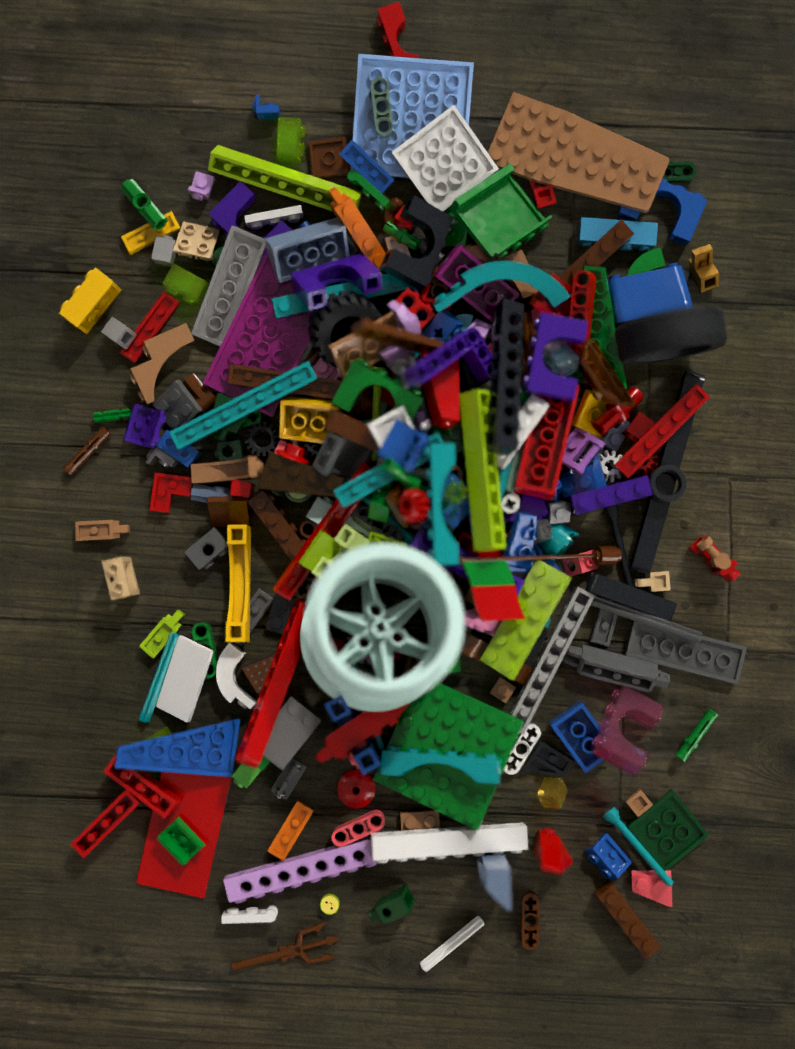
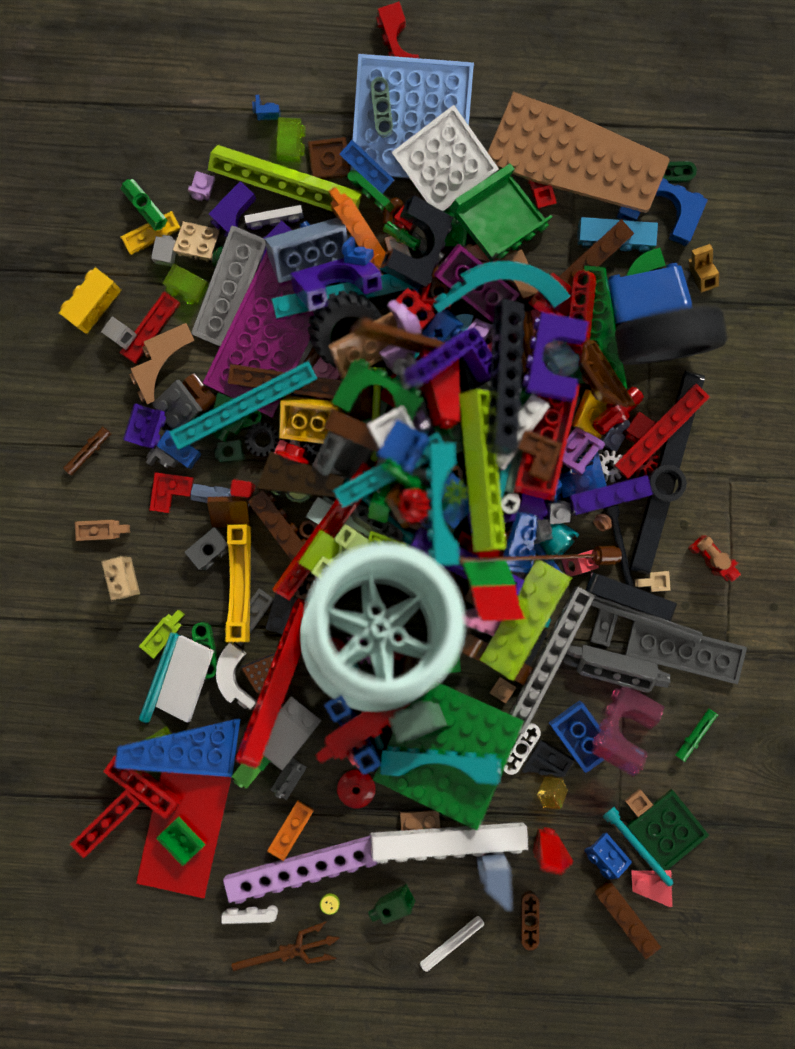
green axle [93,408,131,423] -> none
medium nougat arch [191,456,264,484] -> none
coral beam [332,810,385,847] -> none
none -> blue bracket [342,237,374,266]
none -> sand green brick [390,701,447,742]
none -> reddish brown plate [518,429,562,482]
none -> nougat plate [593,513,612,532]

